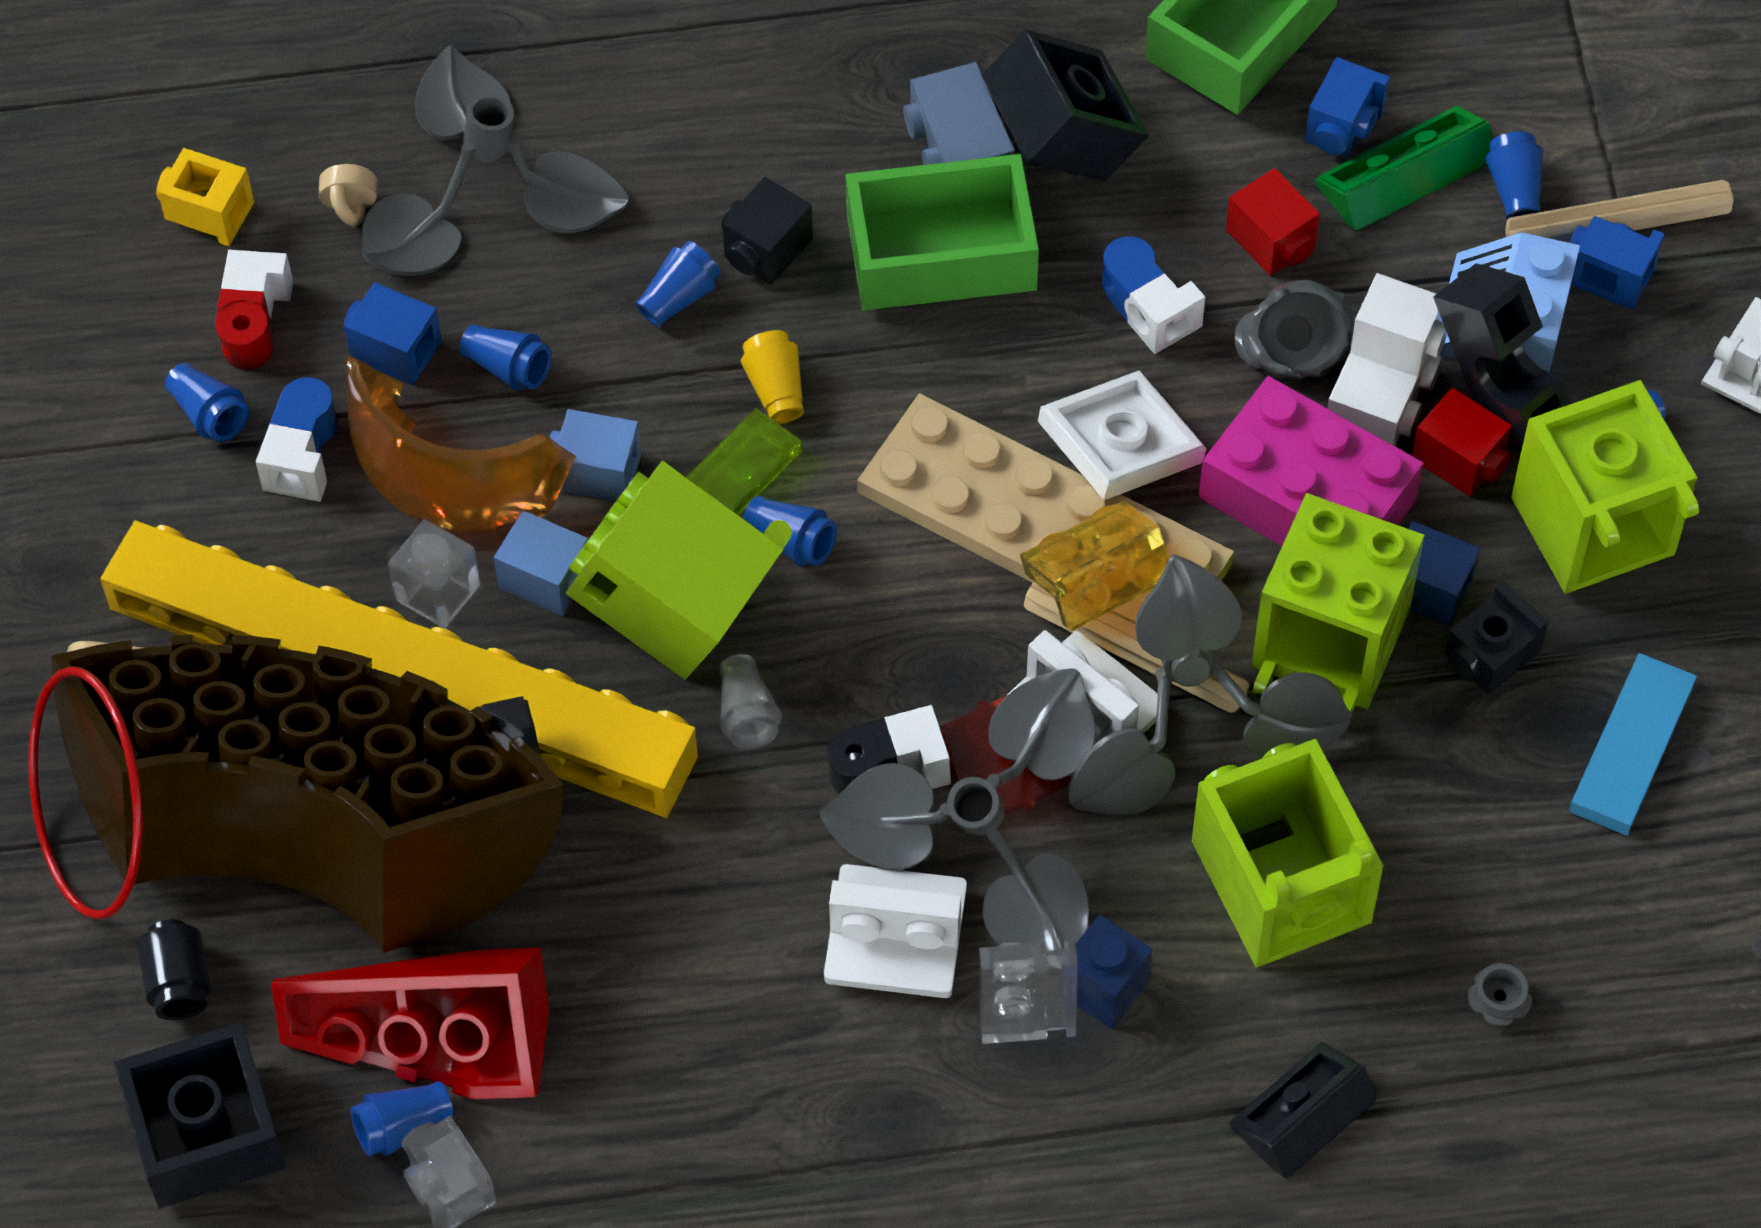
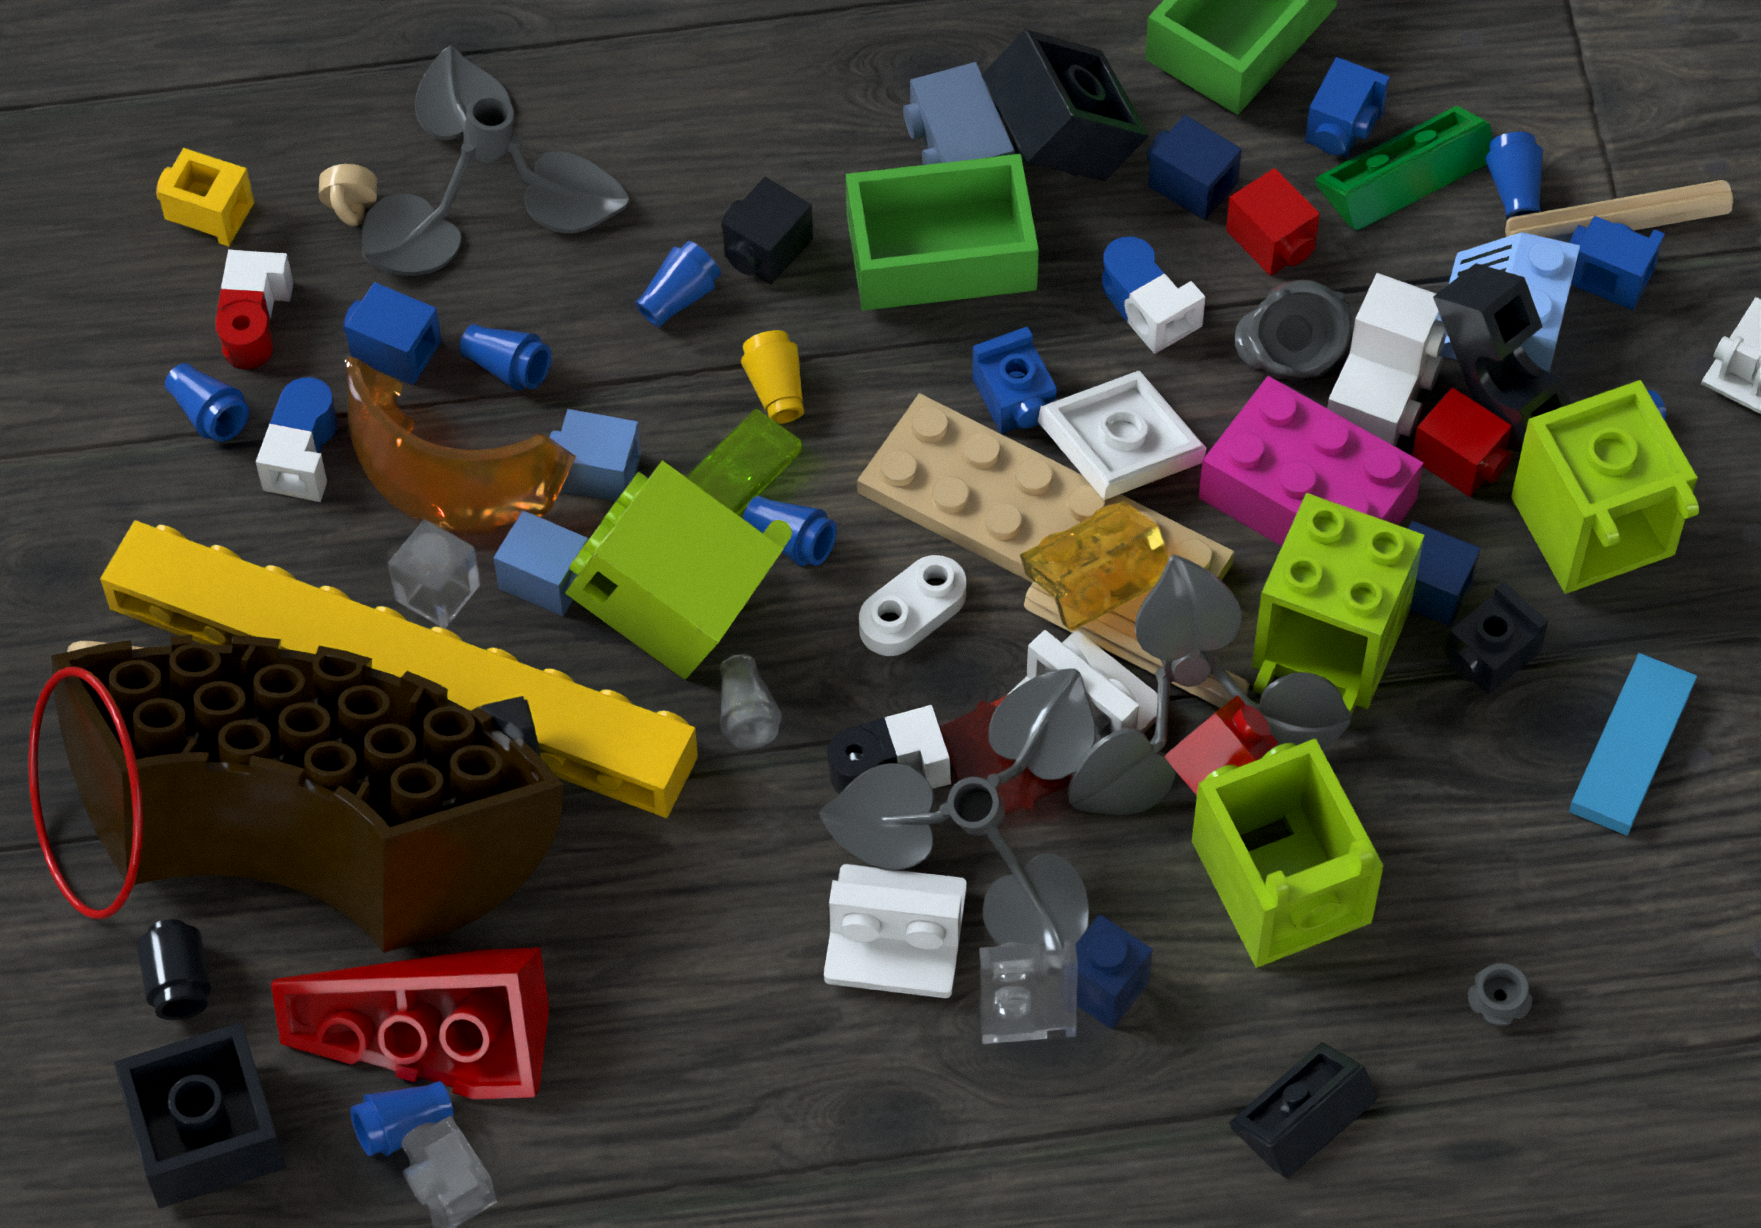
none -> white plate [859,555,966,656]
none -> blue brick [972,326,1057,434]
none -> dark blue brick [1147,115,1242,220]
none -> red brick [1164,695,1278,796]

